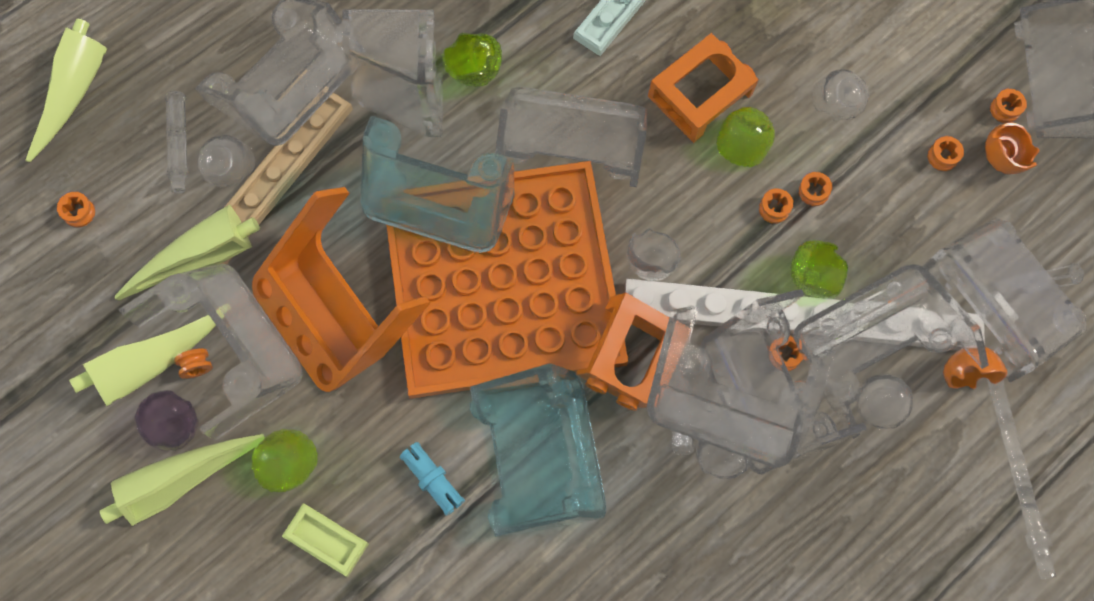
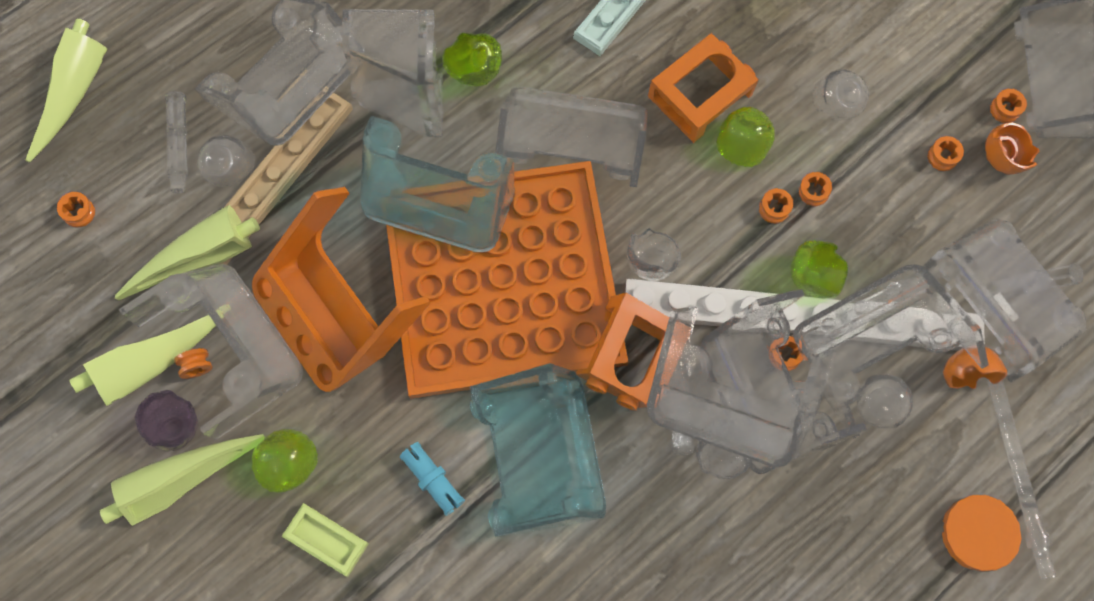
none -> orange tile [942,495,1022,572]

